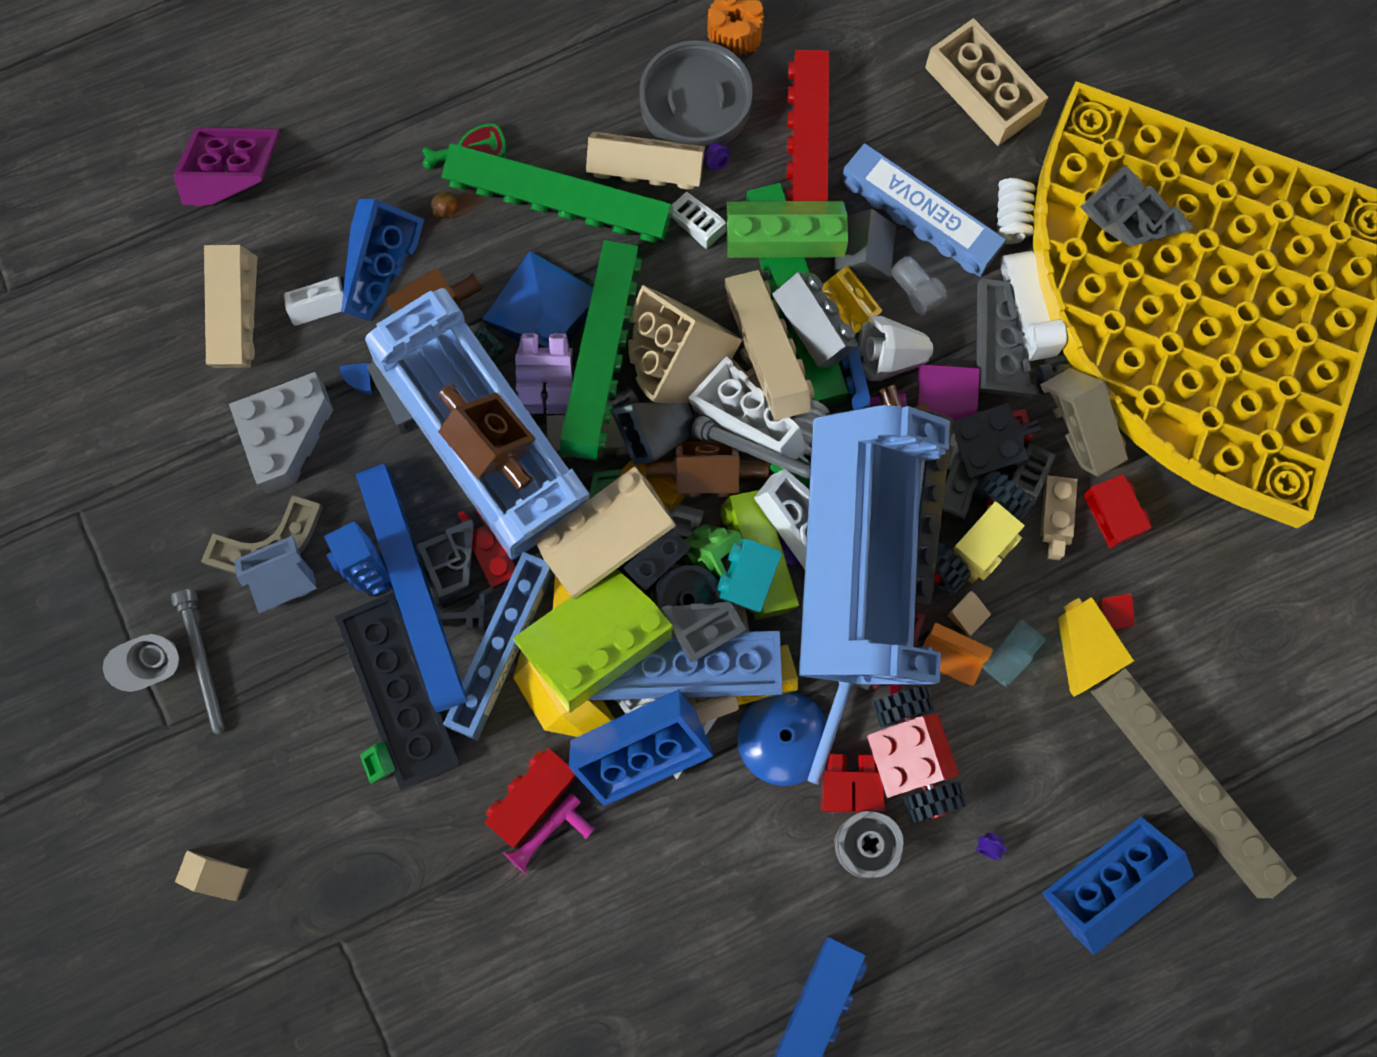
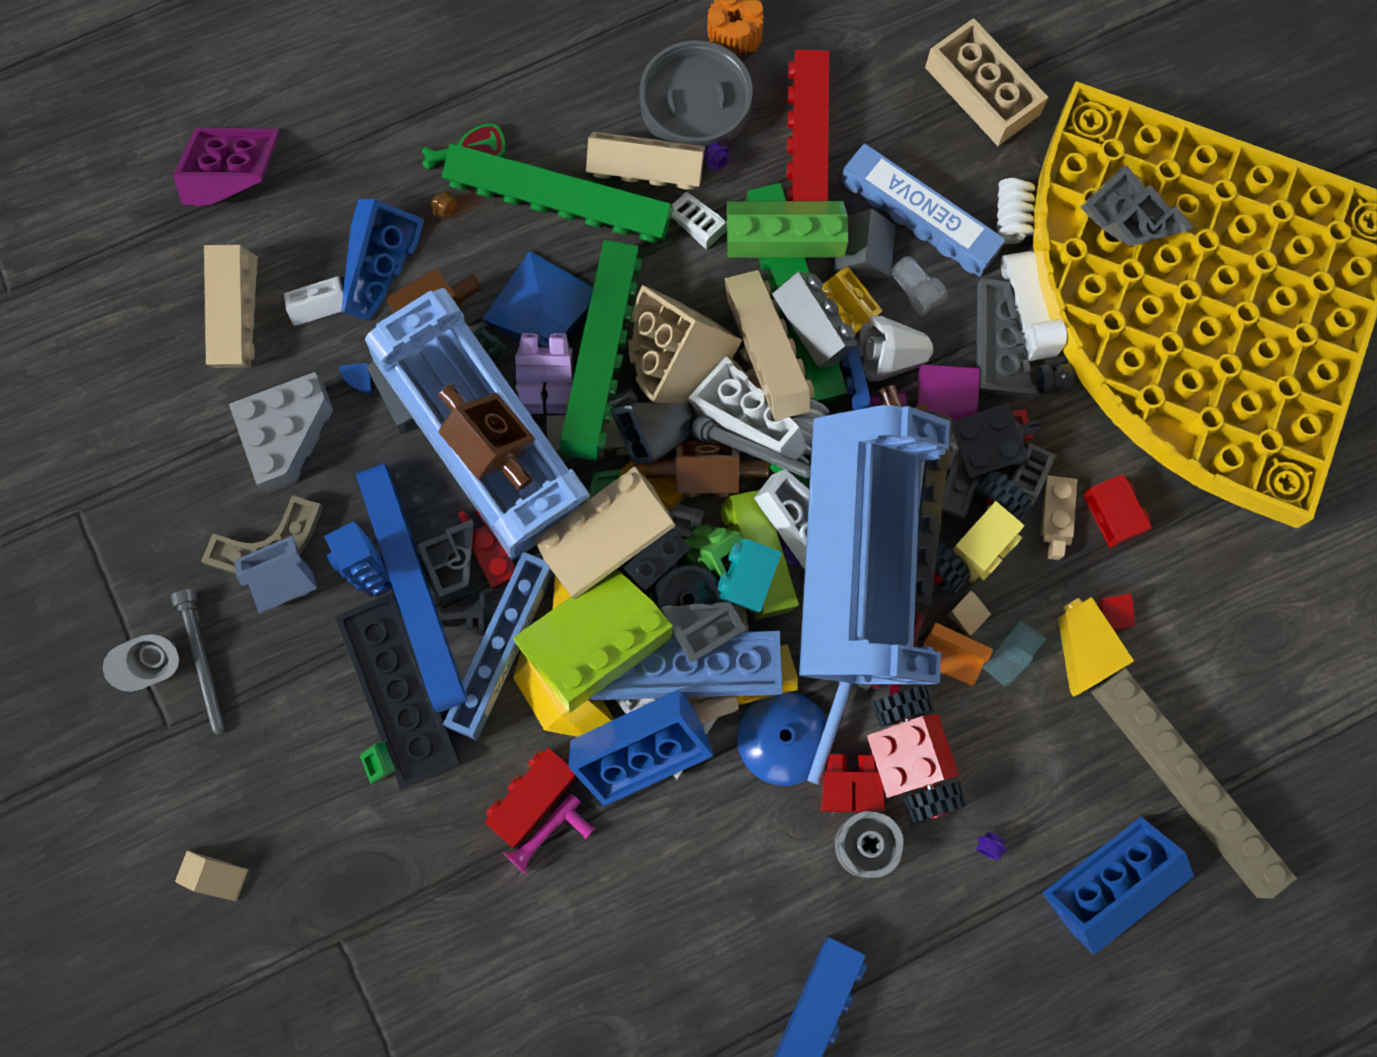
dark tan wedge [1040,368,1128,477] -> none

